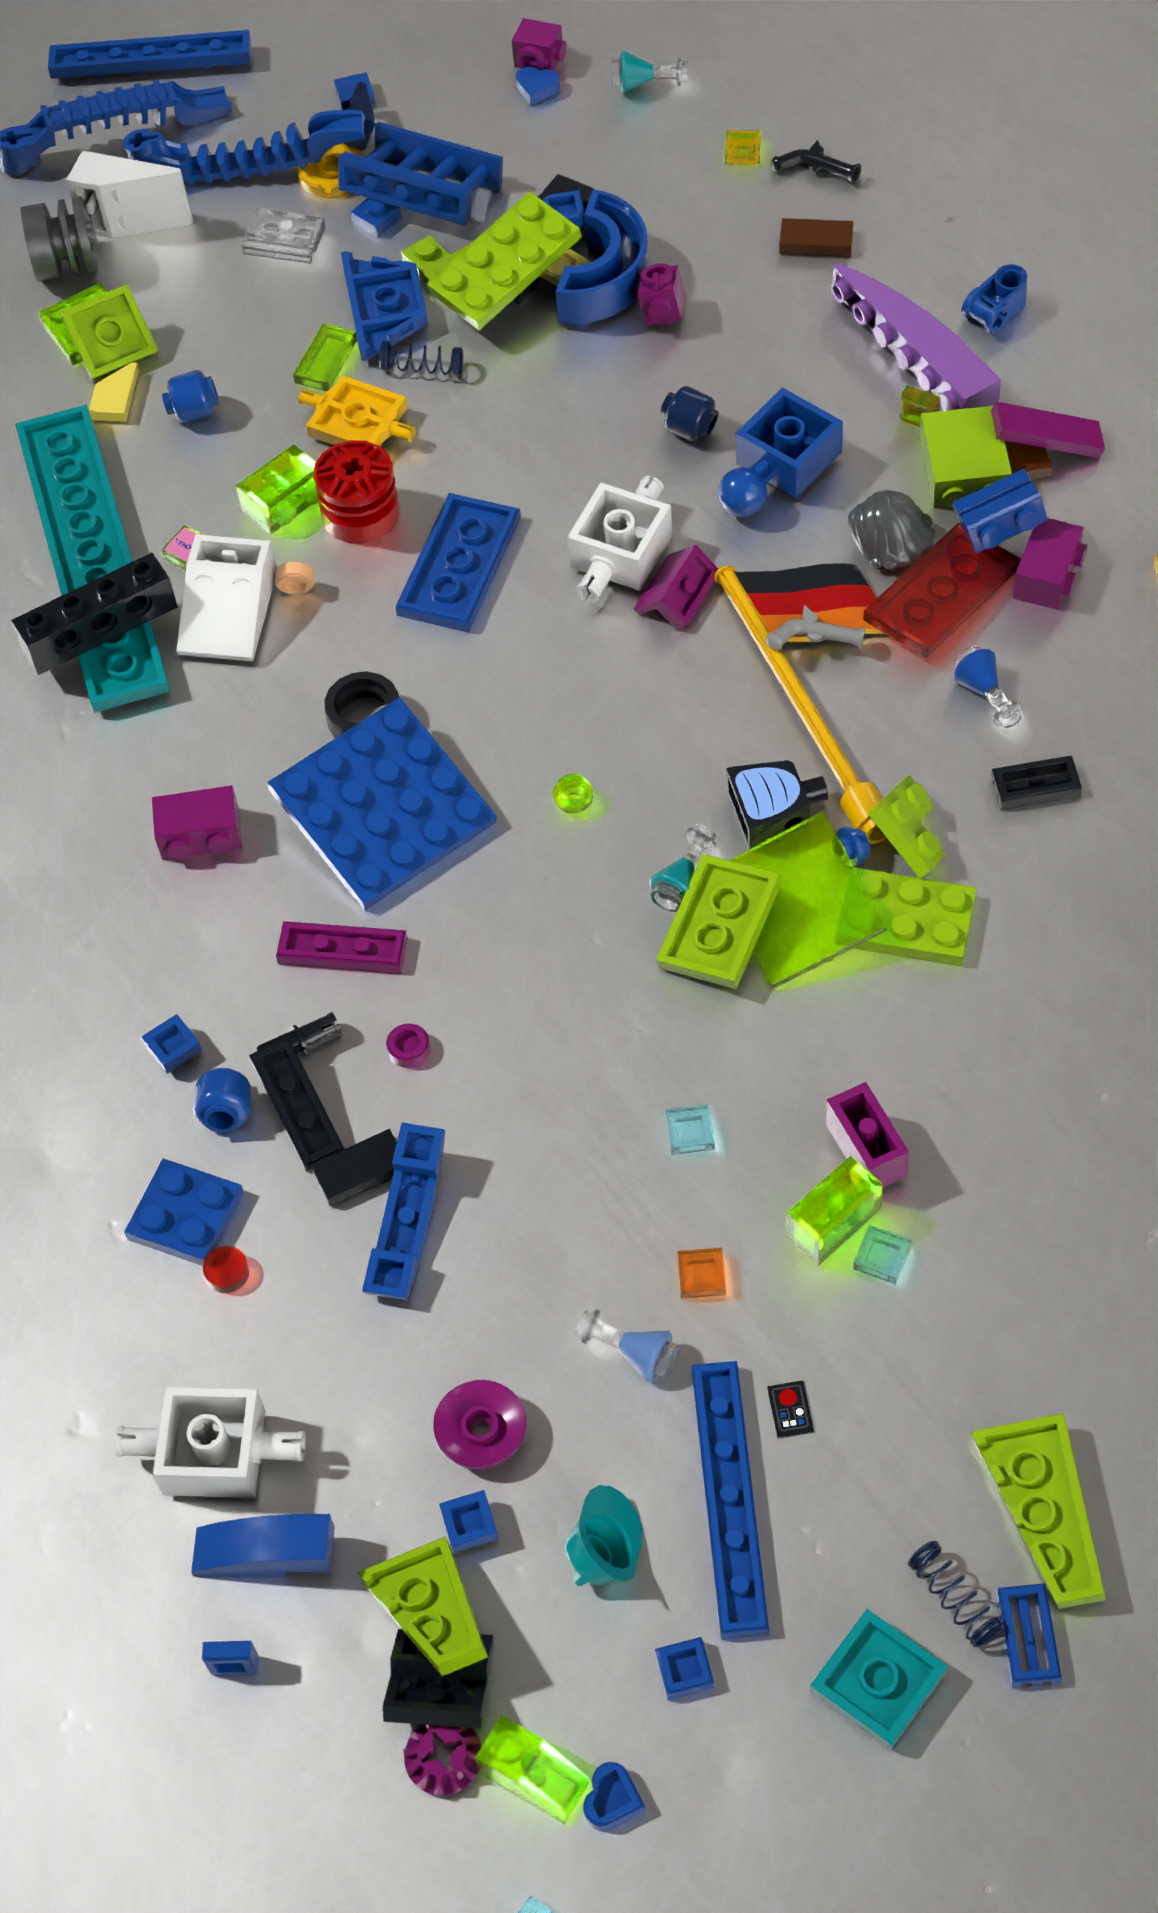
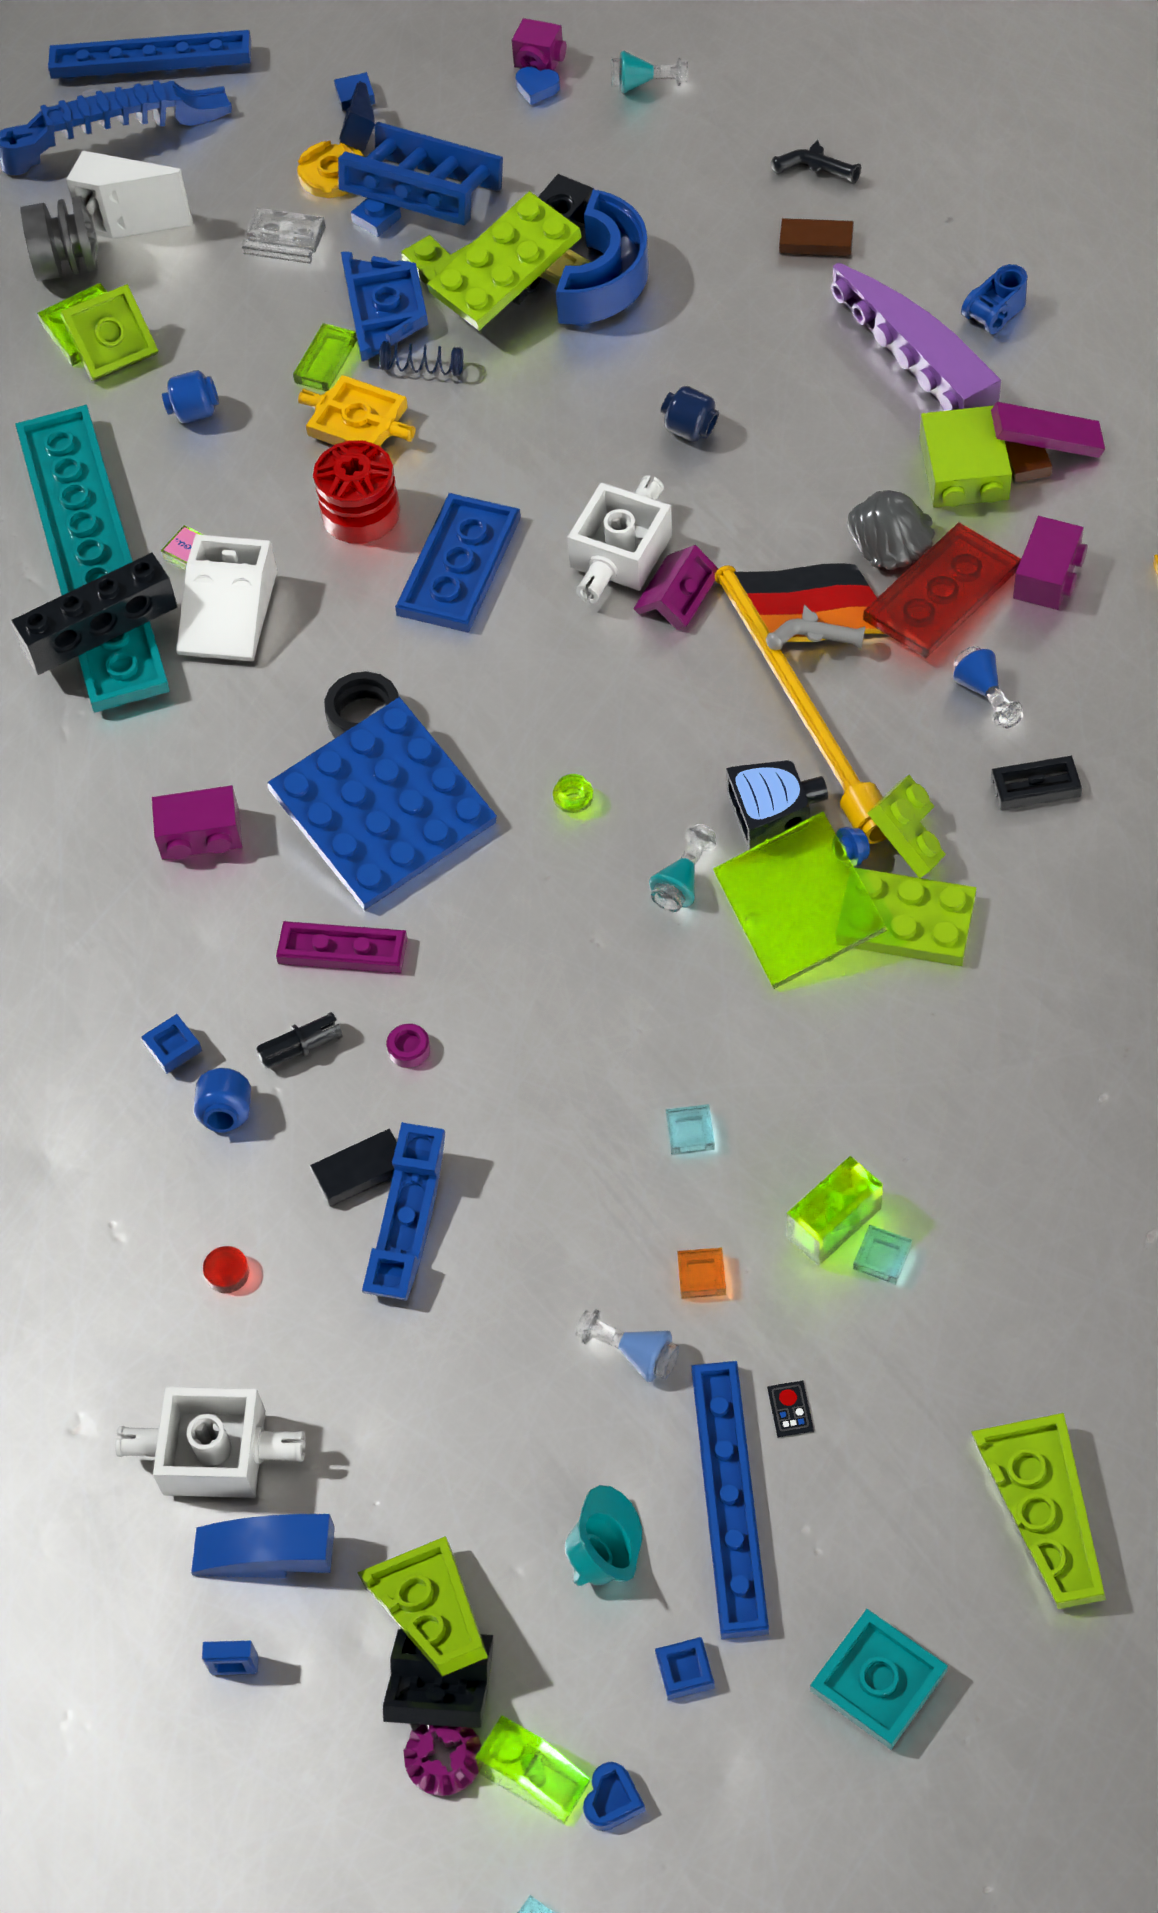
light yellow tile [89,362,139,422] -> none
blue piece [123,110,366,186] -> none
blue plate [124,1158,244,1267] -> none
clear neon green brick [236,444,319,535] -> none
black tile [249,1037,345,1171] -> none
light nougat tile [275,562,314,595] -> none
magenta dish [433,1380,526,1469] -> none
blue plate [439,1490,499,1553] -> none
blue tile [542,190,585,228] -> none
magenta brick [638,263,686,325] -> none
lime plate [656,854,782,989] -> none
blue brick [718,387,843,517] -> none
clear neon green tile [725,130,761,164] -> none
magenta brick [826,1082,909,1195] -> none
clear neon green tile [900,385,941,427] -> none
dark blue piece [908,1541,1003,1647] -> none
blue brick [952,469,1048,554] -> none
blue tile [996,1583,1062,1688] -> none

